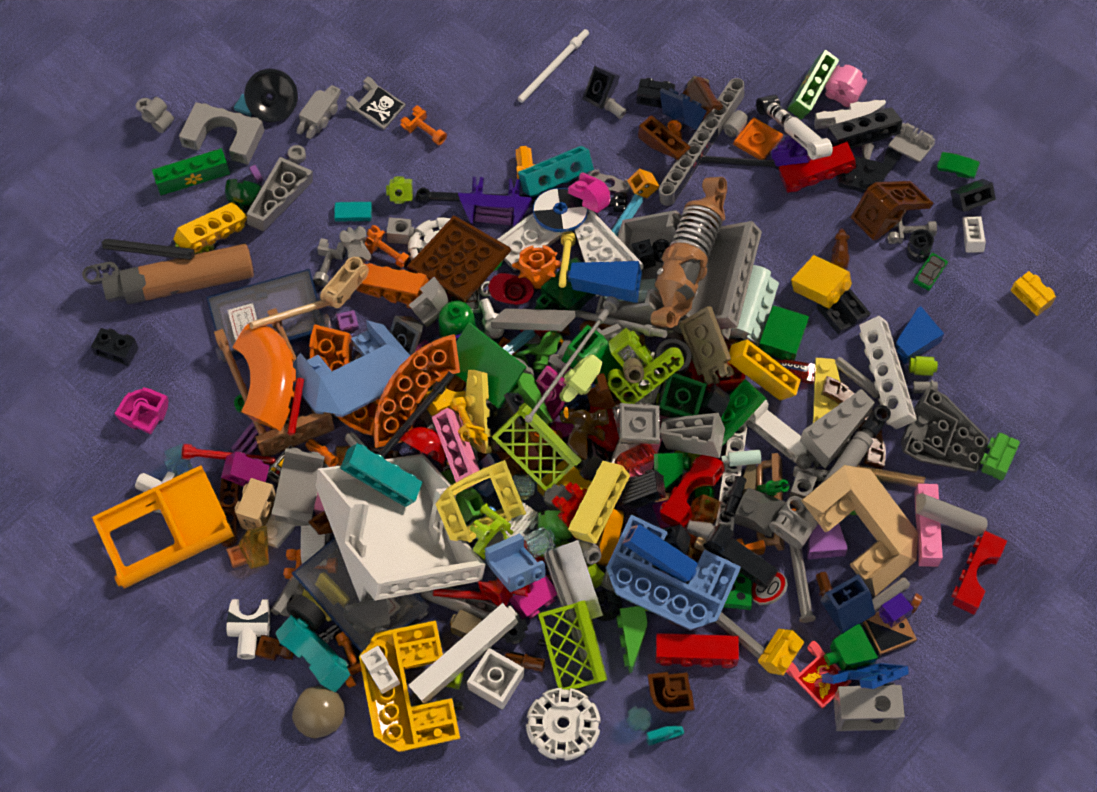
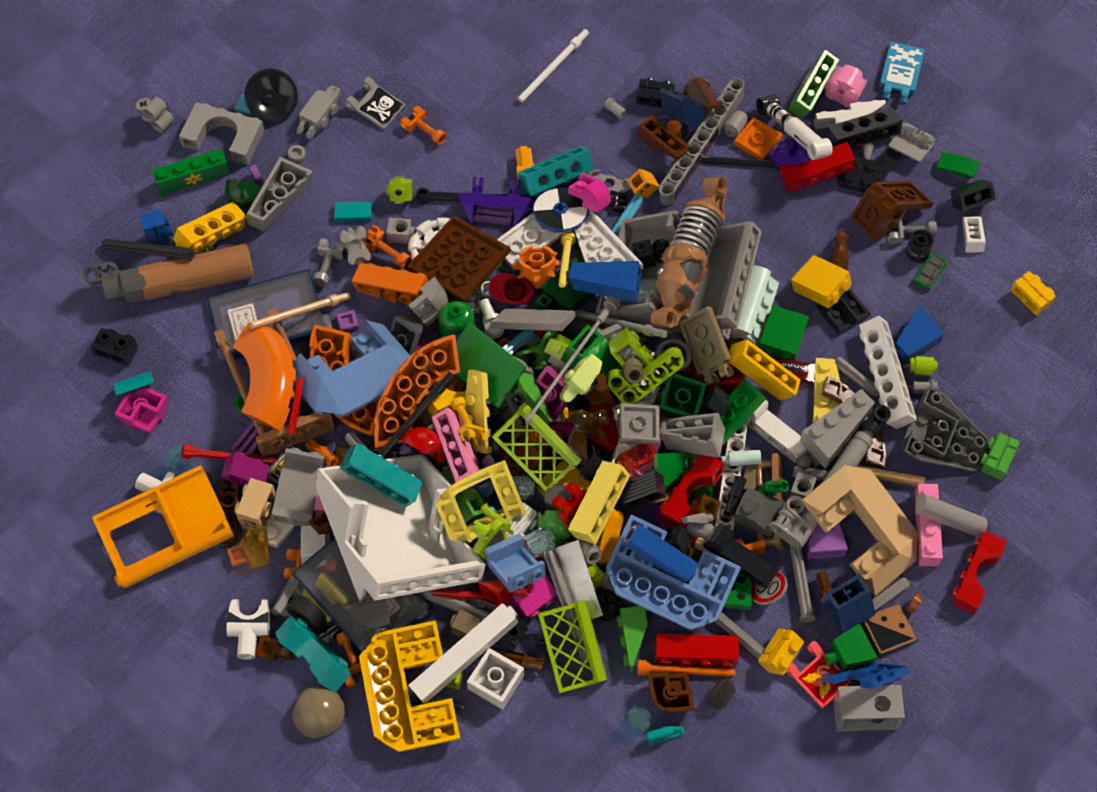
tan piece [320,257,369,308] -> none
white slope [360,646,400,694] -> none
white plate [526,687,601,761] -> none
black slope [582,66,620,109] -> none
dark purple brick [879,593,914,628] -> none
none -> teal slope [114,371,154,396]
none -> blue brick [140,209,173,245]
none -> lime brick [544,334,572,360]
none -> orange piece [637,660,736,677]
none -> light grey bar [682,513,713,526]
none -> clear smoke brick [707,678,736,710]
none -> dark azure tile [879,42,925,103]

